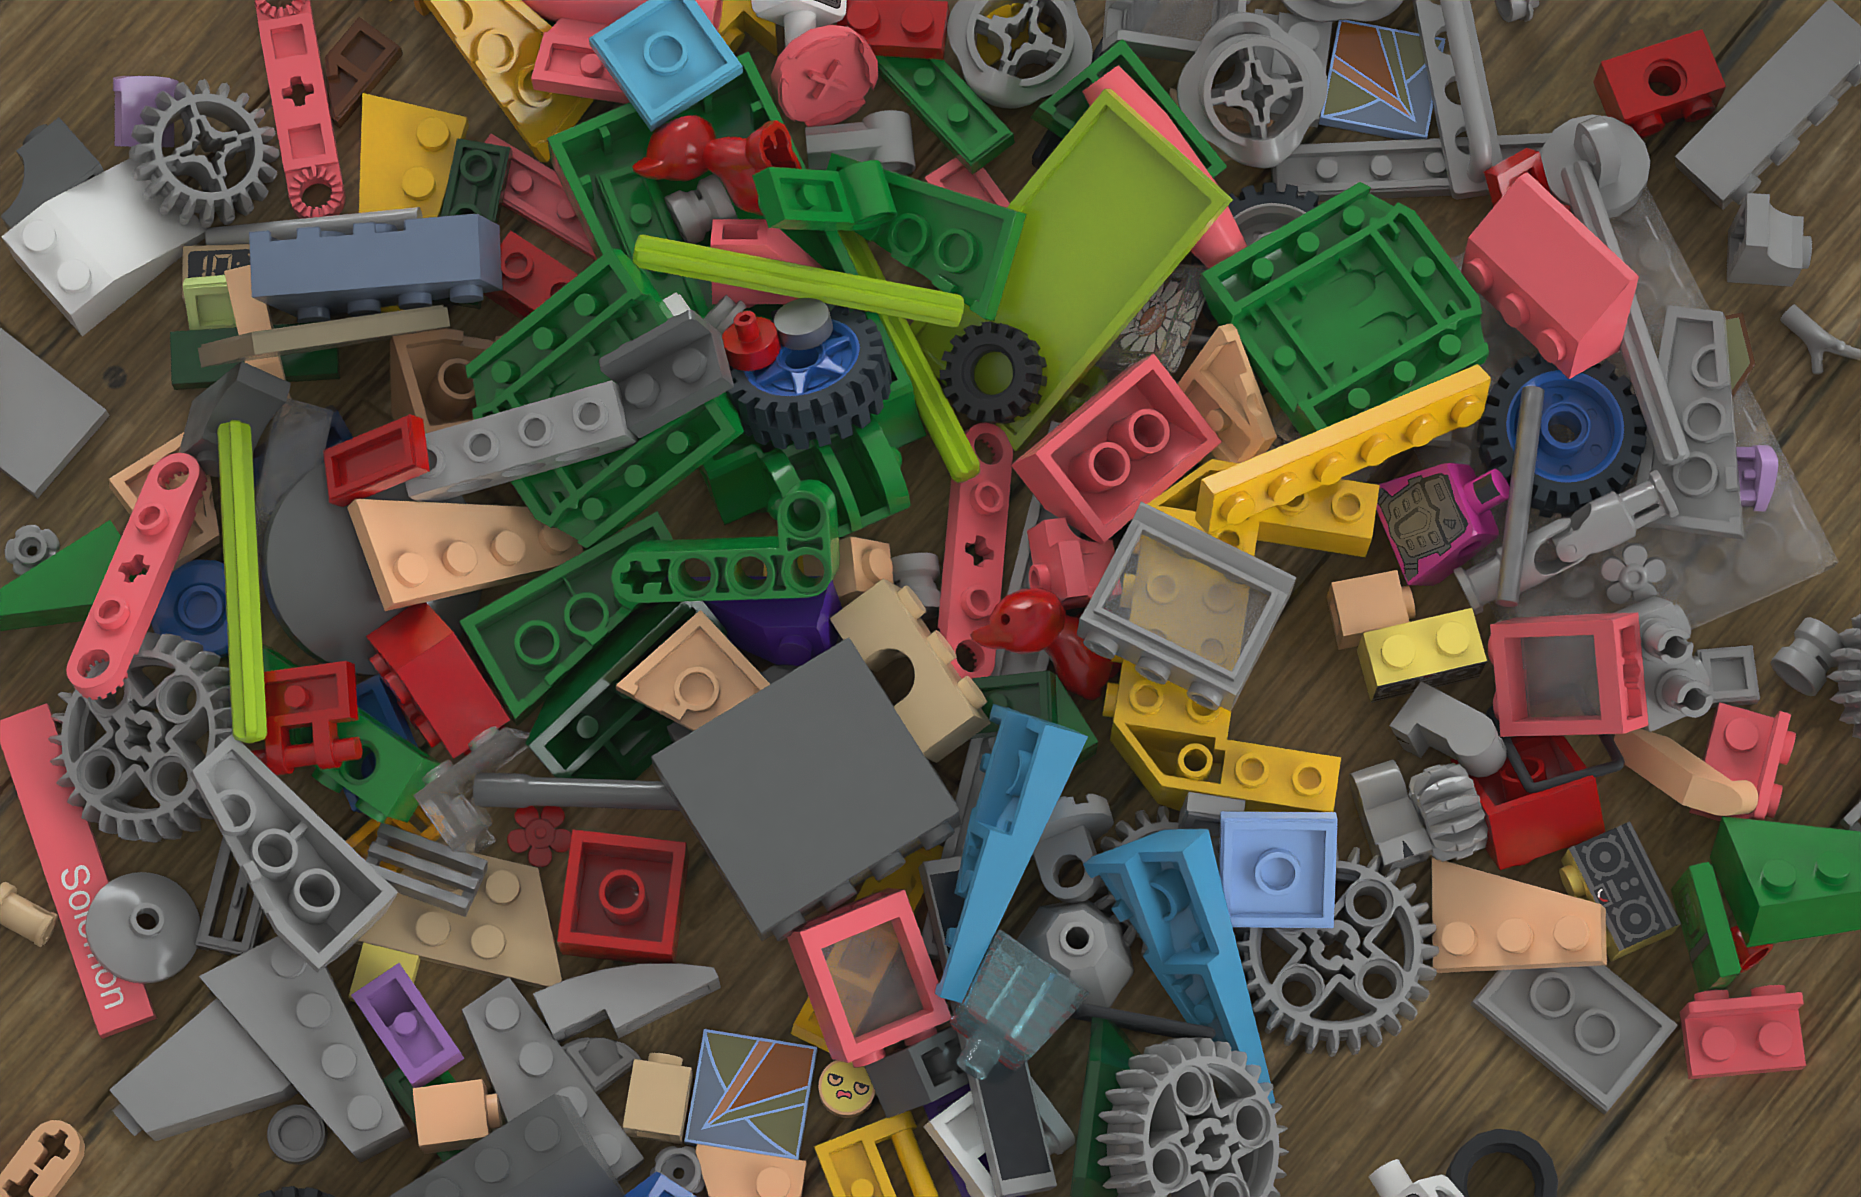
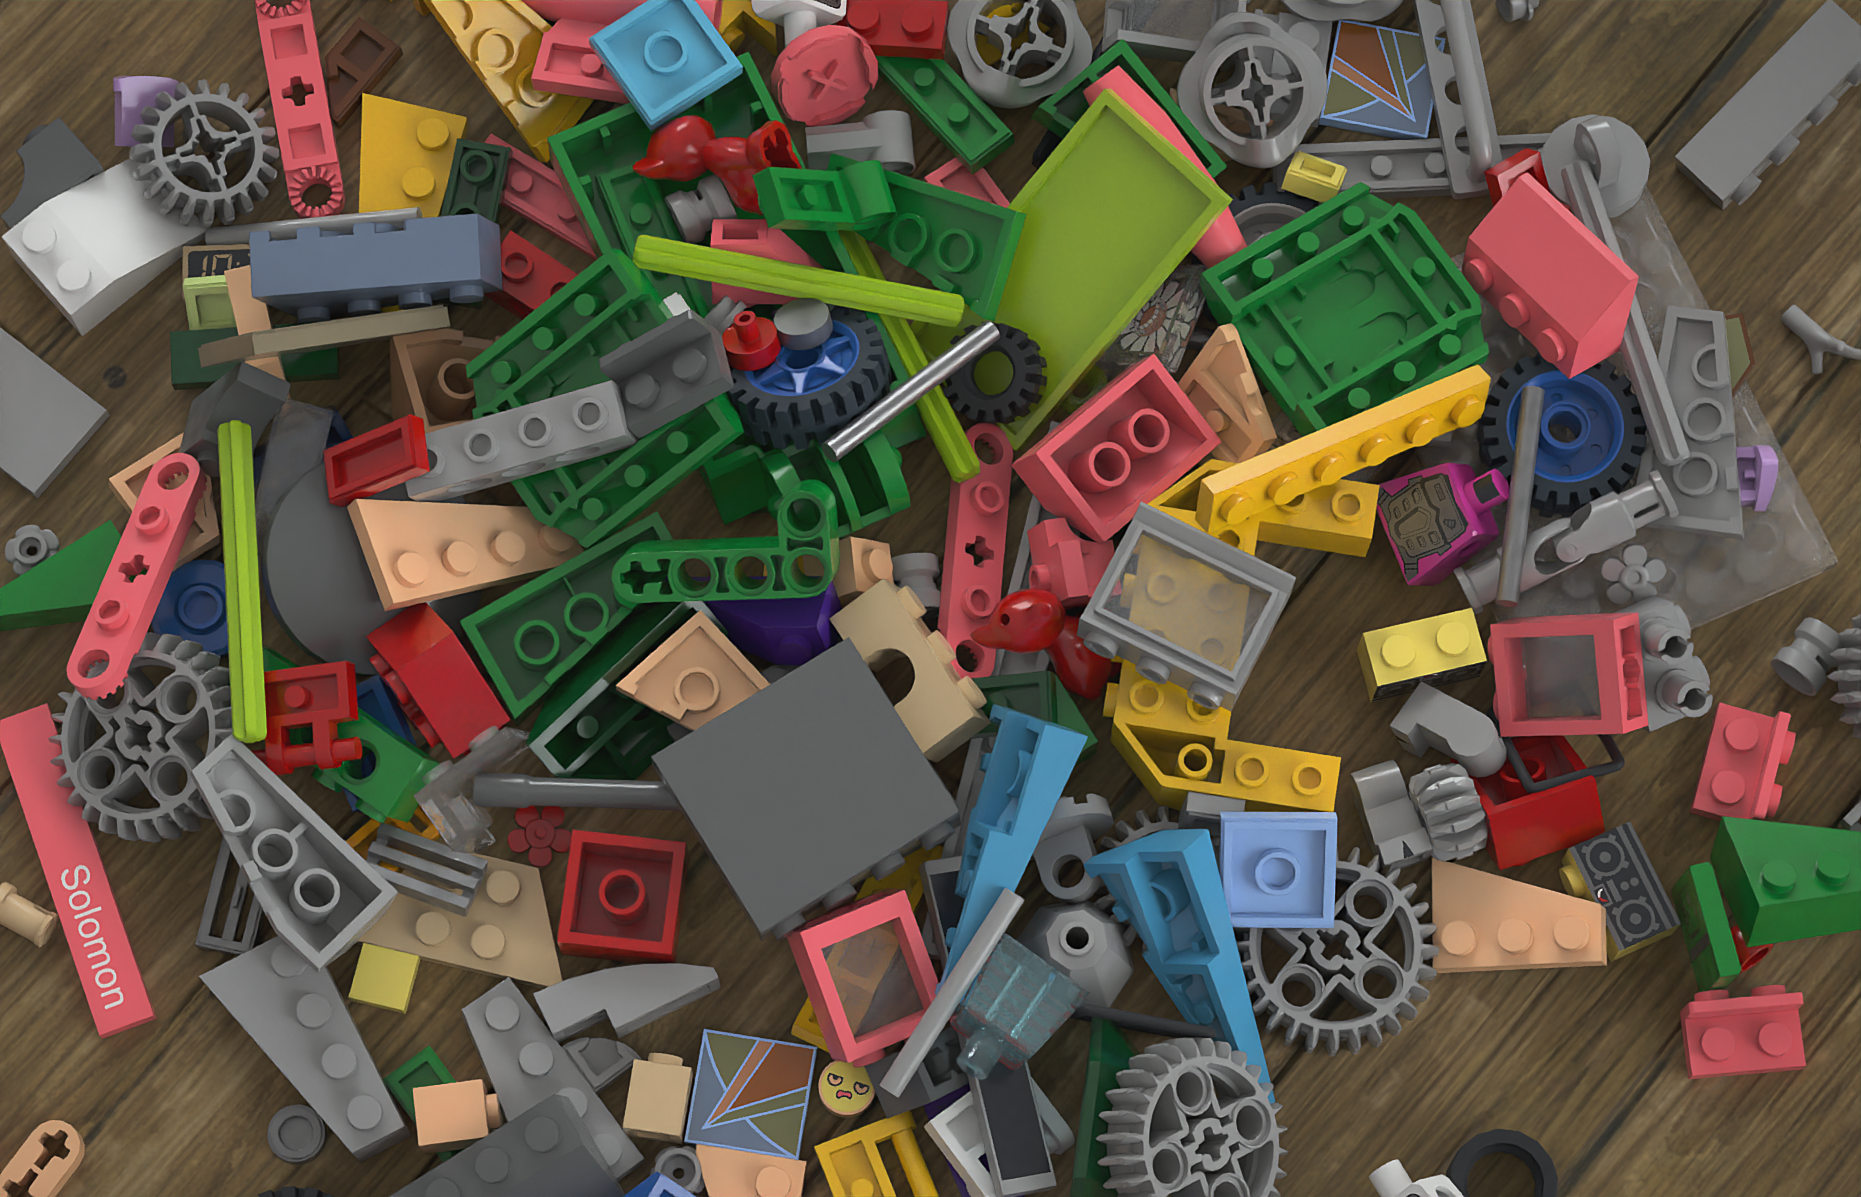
light grey dish [85,872,200,984] -> none
light grey slope [110,998,298,1141] -> none
medium lavender slope [351,963,464,1088] -> none
light nougat brick [1326,570,1416,650] -> none
light grey tile [1470,965,1678,1115] -> none
red brick [1593,29,1726,138] -> none
light nougat piece [1614,728,1758,816] -> none
light grey tile [1694,645,1760,708] -> none
light grey arch [1727,193,1812,287] -> none
none -> flat silver bar [821,321,1000,462]
none -> light grey bar [879,887,1024,1098]
none -> light yellow tile [1281,151,1347,203]

